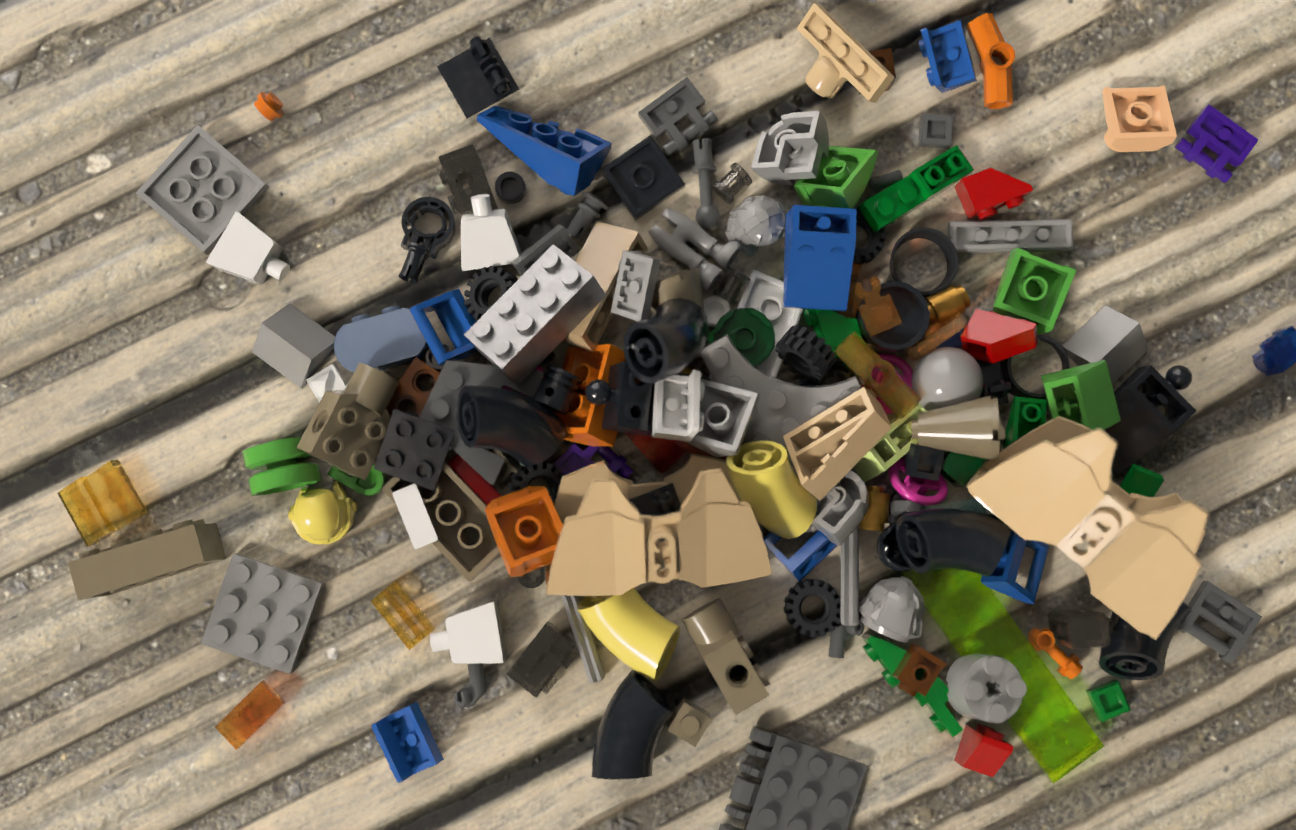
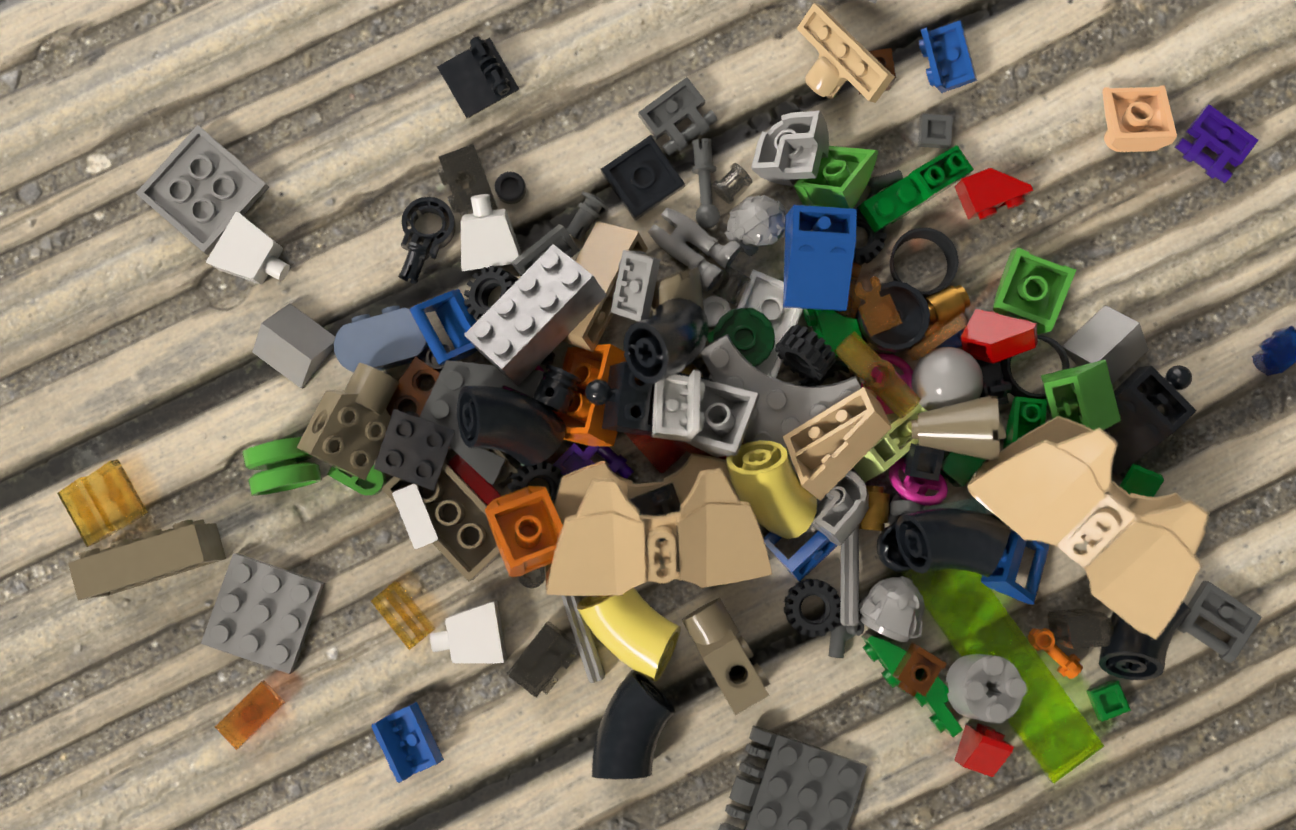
orange plate [254,92,284,121] -> none
light yellow helmet [288,480,357,544] -> none
white tile [306,364,347,403] -> none
dark grey arm [455,663,486,708] -> none
blue wedge [477,106,612,196] -> none
dark tan brick [667,697,712,747] -> none
light grey tile [948,219,1073,253] -> none
orange piece [966,13,1015,109] -> none

